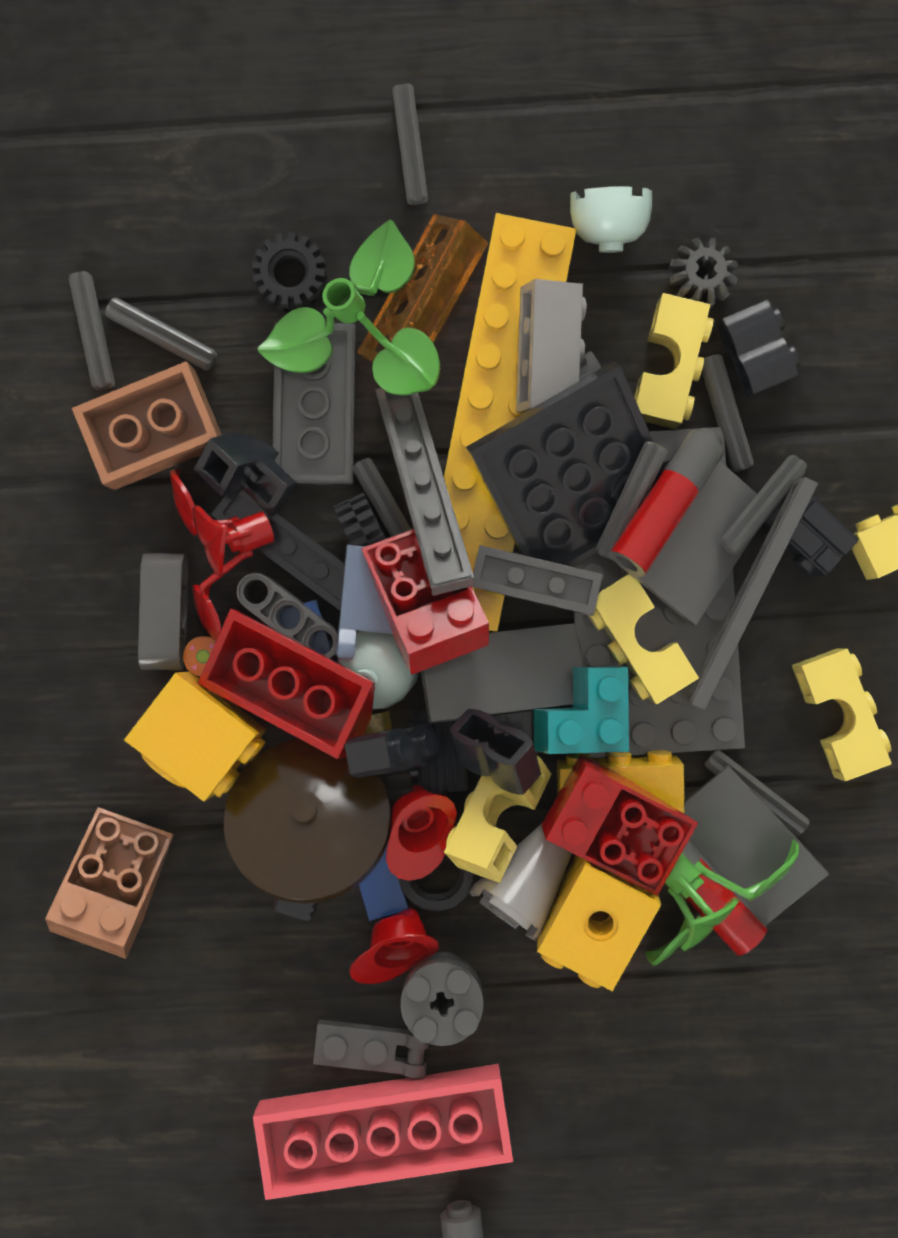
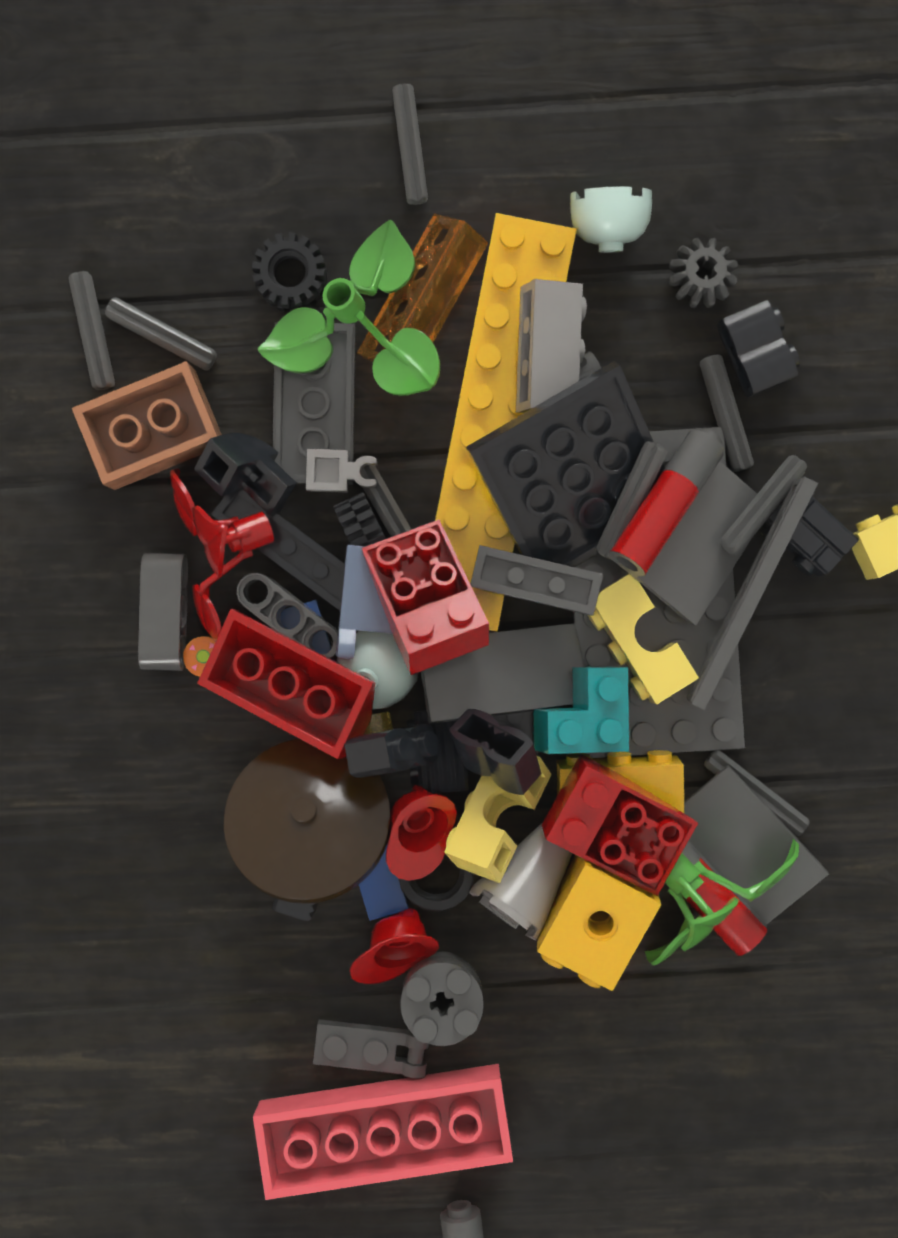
nougat slope [45,807,173,959] -> none
yellow brick [124,671,267,802] -> none
dark grey tile [376,388,475,595] -> none
light yellow arch [634,293,714,429] -> none
light yellow arch [792,649,891,781] -> none
none -> light grey plate [306,449,377,493]

